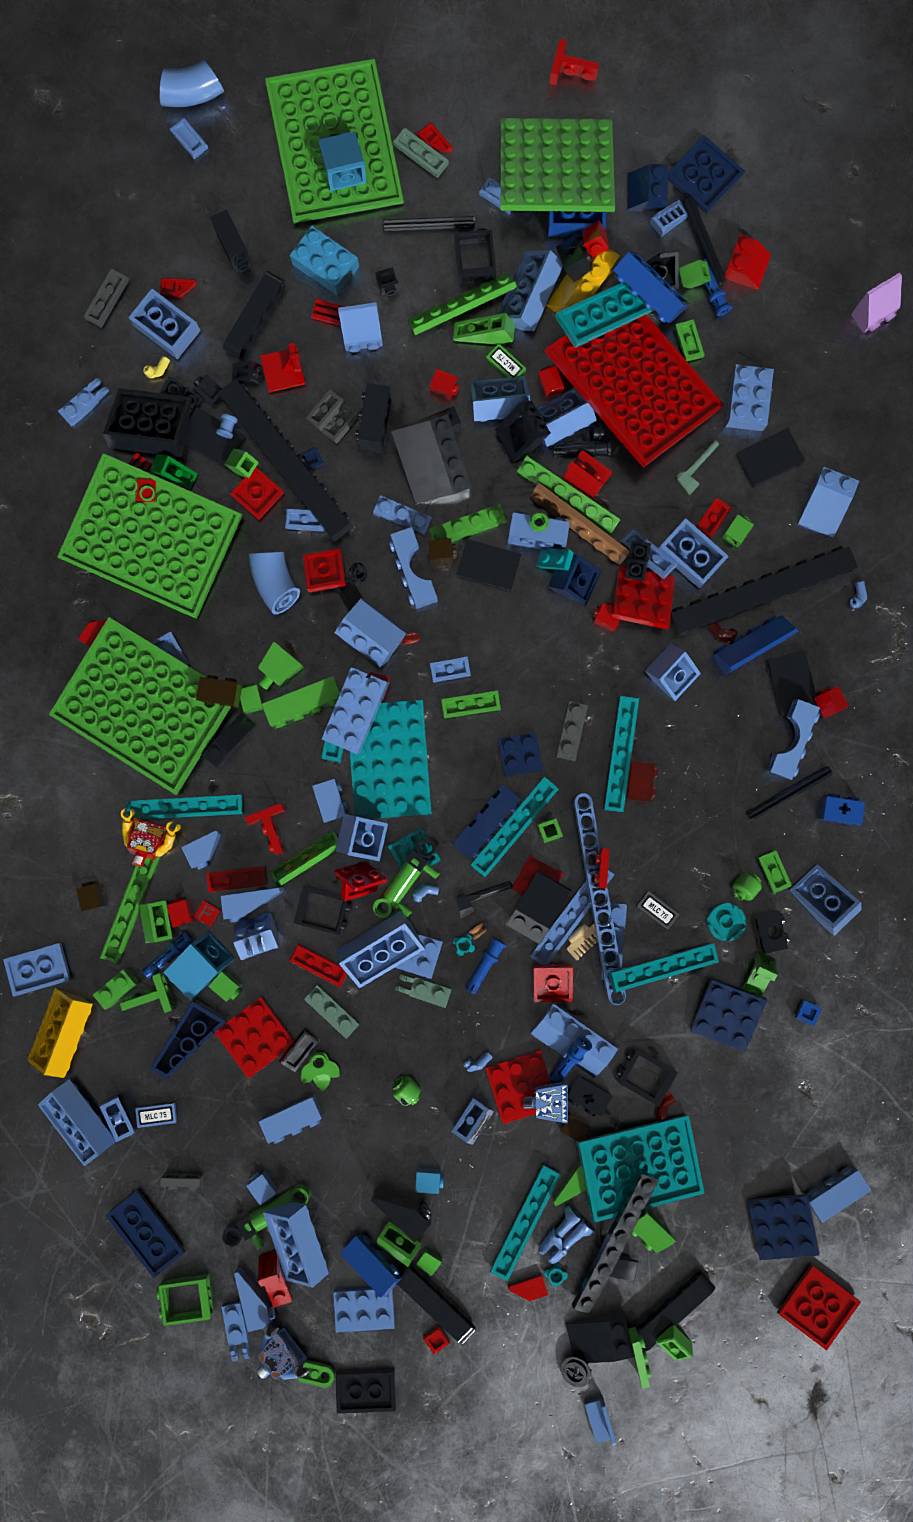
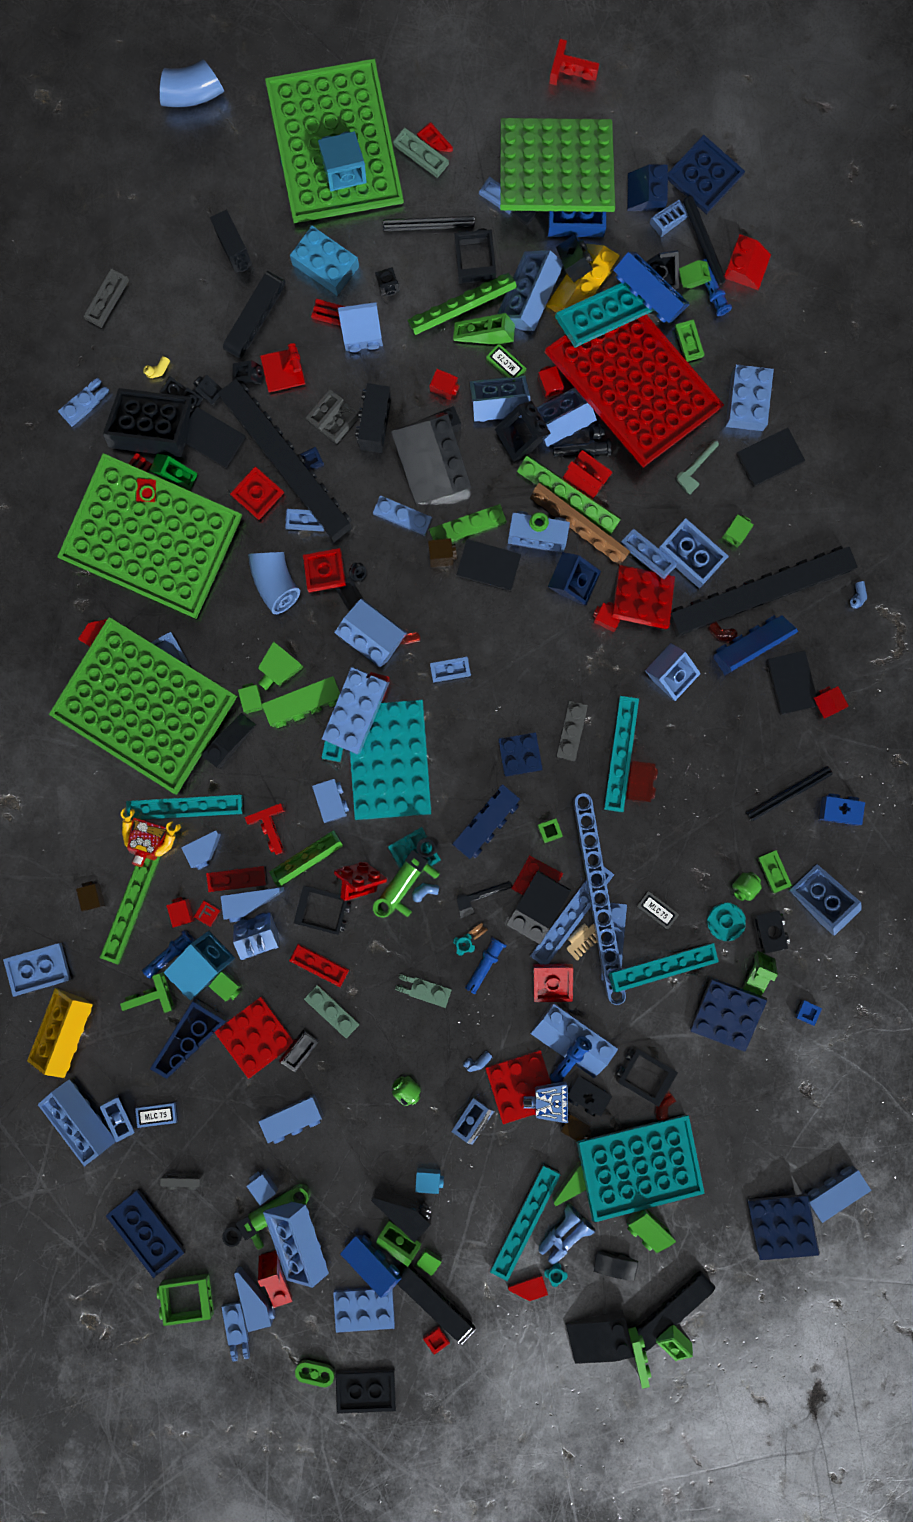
bright green brick [93,968,140,1010] -> none
medium blue brick [128,289,201,360] -> none
bright green brick [139,900,172,943] -> none
red tile [160,277,197,299] -> none
medium blue tile [170,118,208,159] -> none
dark brown brick [196,675,242,708] -> none
medium blue bush [216,414,238,438] -> none
bright green brick [224,448,259,478] -> none
torso [257,1321,309,1380] -> none
bright green plate [301,1051,340,1091] -> none
medium blue brick [335,814,388,861] -> none
medium blue slope [336,911,425,988] -> none
medium blue arch [388,527,438,609] -> none
medium blue plate [395,933,443,979] -> none
bright green plate [441,691,501,719] -> none
teal plate [471,777,559,877] -> none
teal plate [536,548,574,571] -> none
black gear [561,1355,592,1387] -> none
black plate [571,1170,659,1314] -> none
red brick [583,221,609,258] -> none
medium blue panel [584,1396,617,1445] -> none
red plate [594,848,610,889] -> none
black slope [625,541,651,581] -> none
red plate [696,497,732,539] -> none
medium blue arch [766,699,820,780] -> none
red plate [777,1264,861,1351] -> none
medium blue slope [798,467,859,538] -> none
lavender slope [851,273,902,333] -> none

